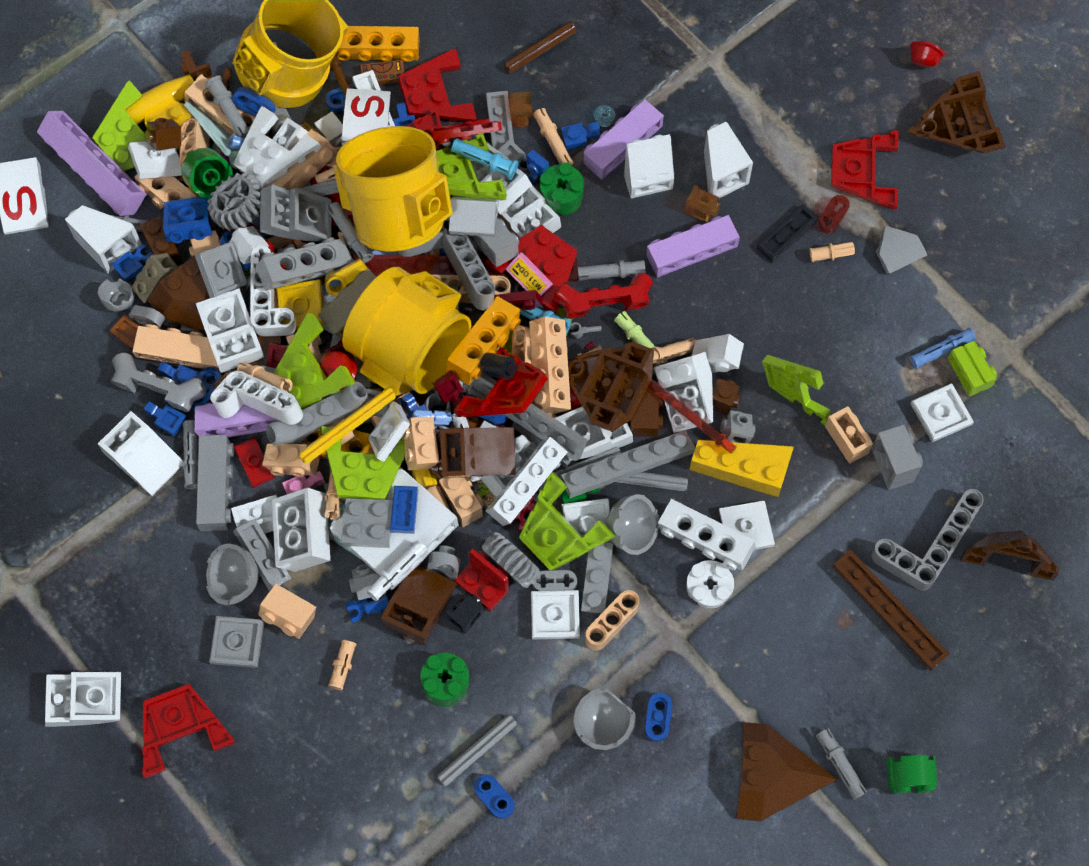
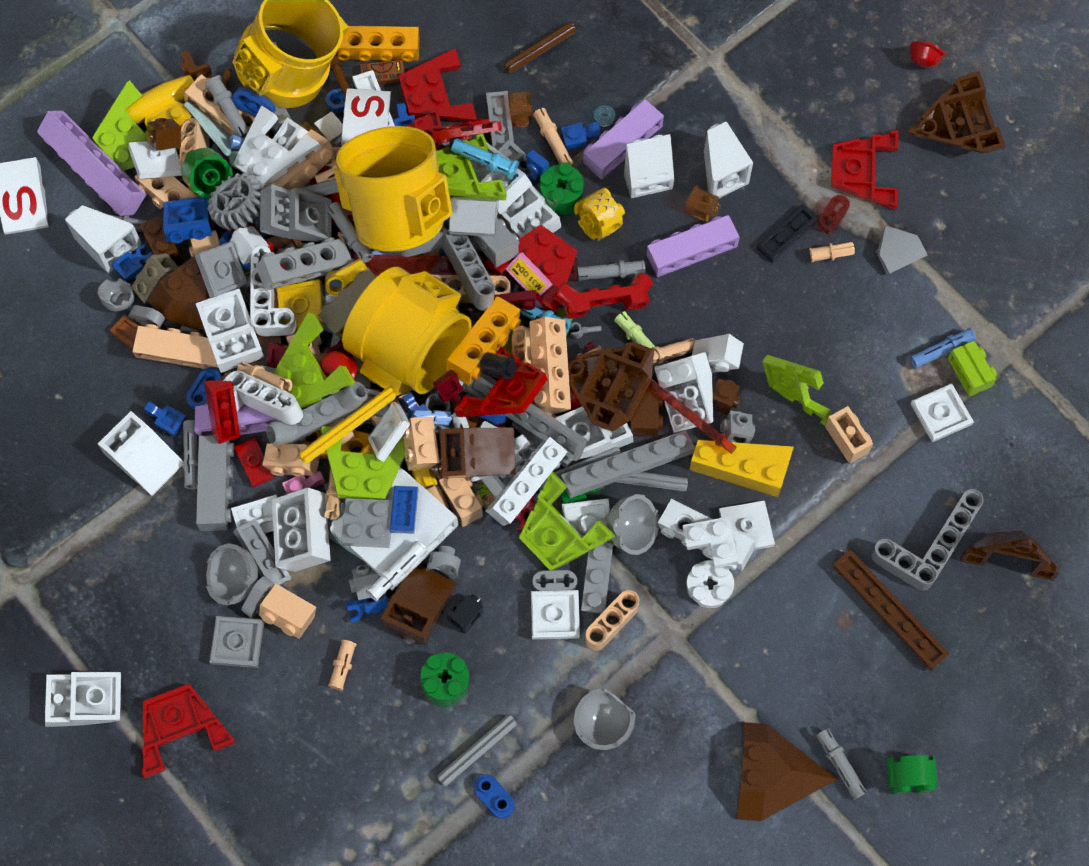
light grey plate [110,352,207,412] -> none
blue plate [157,362,200,385] -> none
red bracket [455,549,509,612] -> none
light grey gear [482,532,540,588] -> none
blue plate [645,693,672,742] -> none
light grey brick [871,425,923,490] -> none
none -> red slope [204,381,240,444]
none -> light grey beam [241,576,275,618]
none -> yellow brick [574,187,625,241]
none -> white plate [683,517,739,568]

